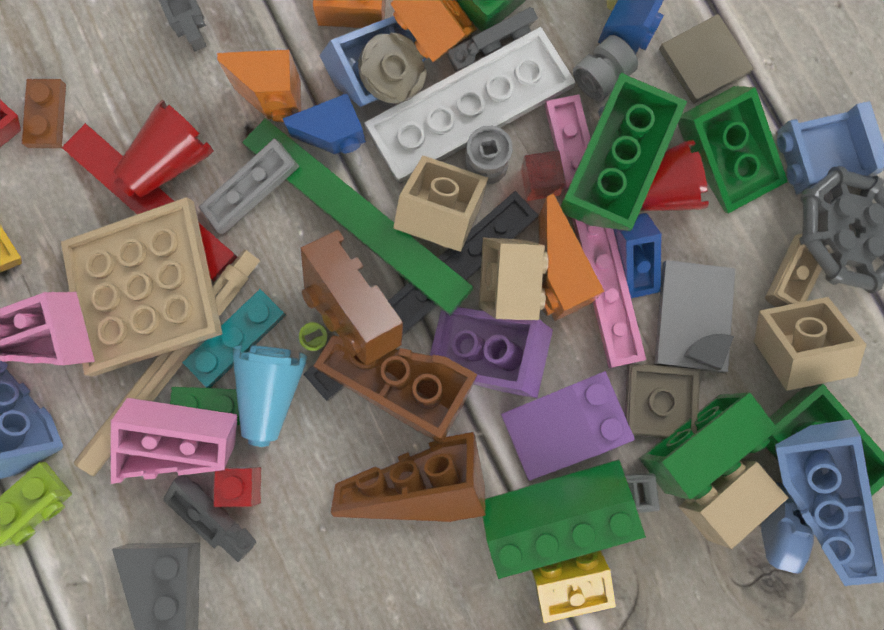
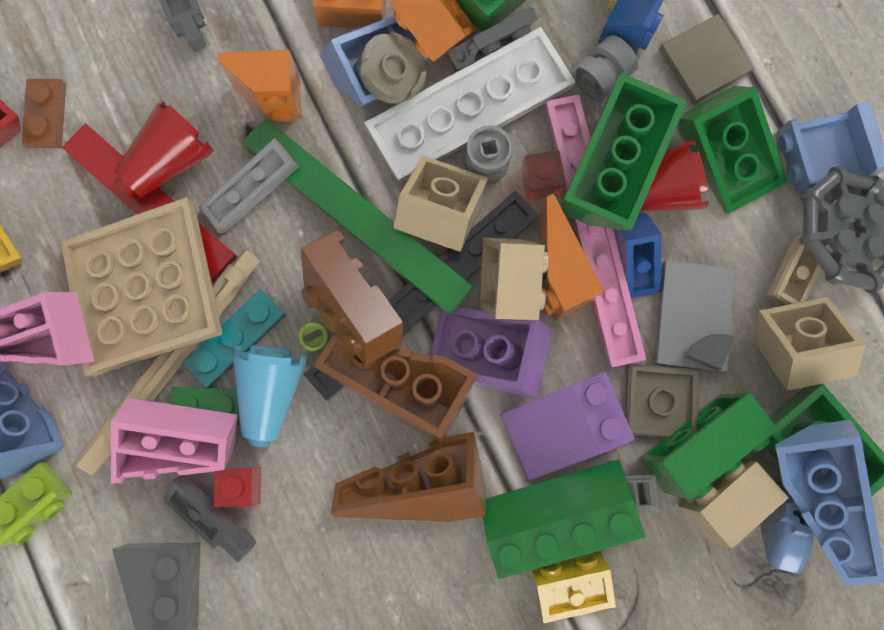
blue slope [283,93,366,154] -> none

